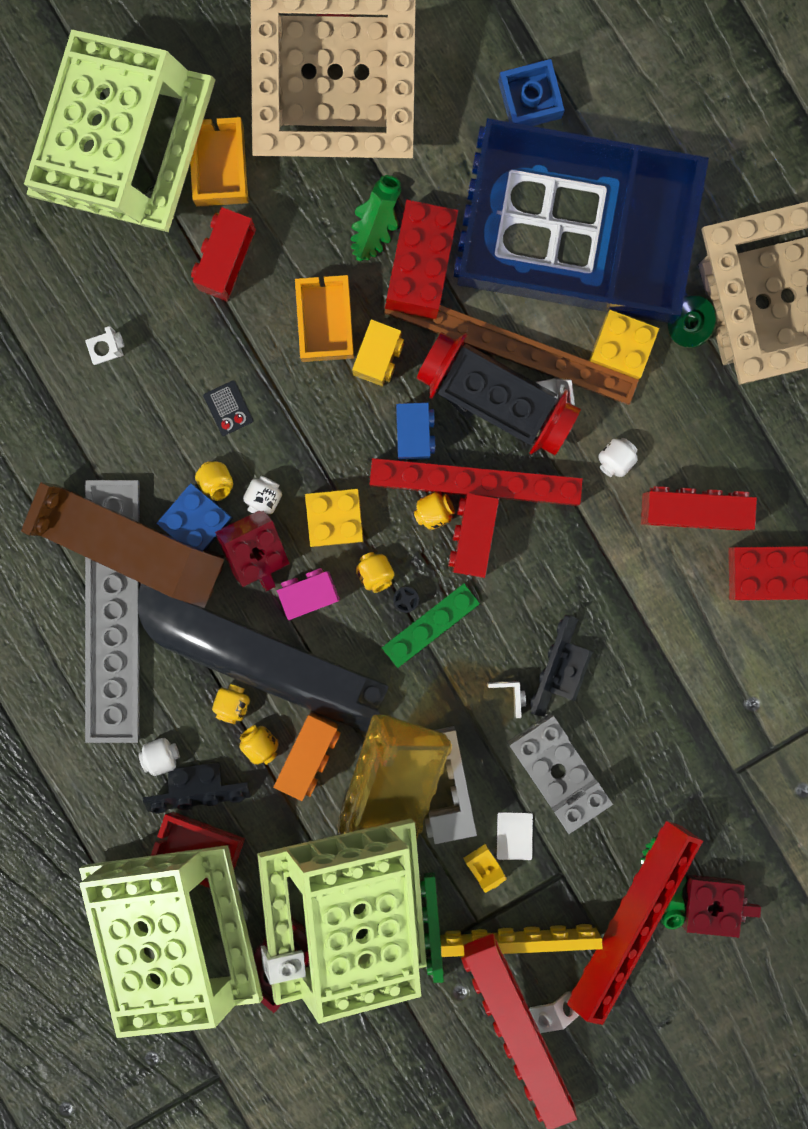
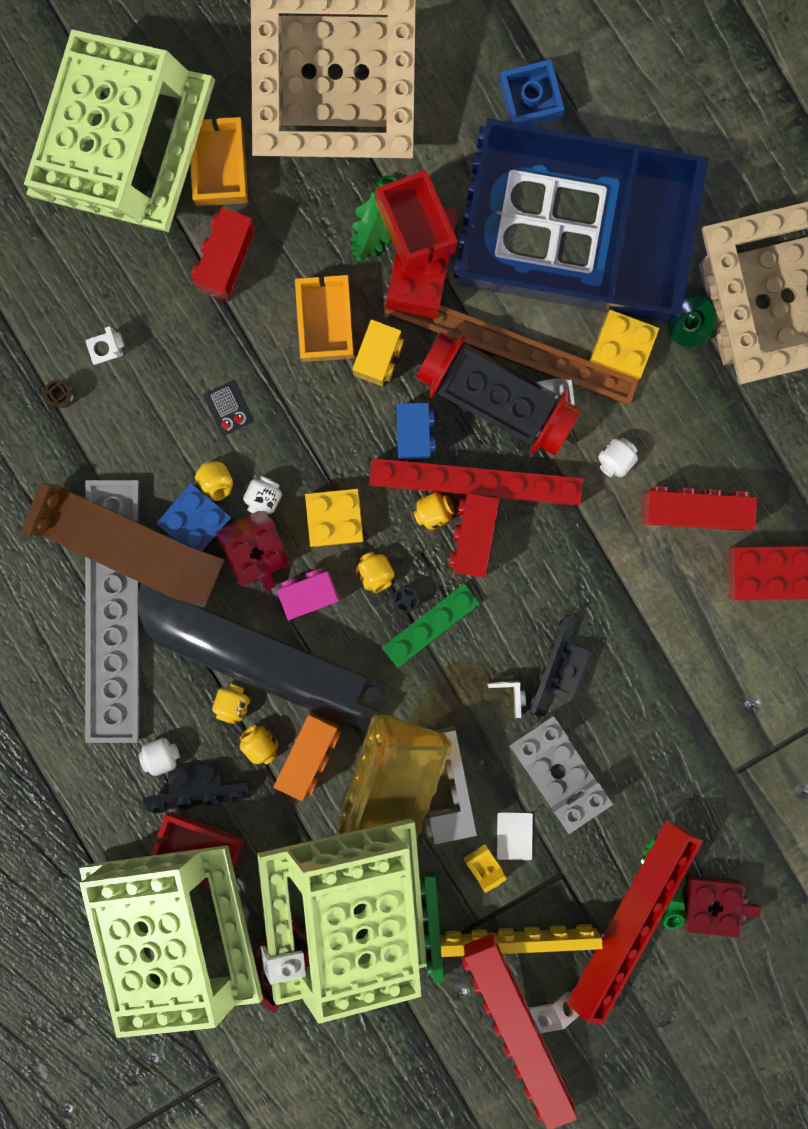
none -> dark brown wheel [44,380,75,408]
none -> red piece [375,170,458,272]

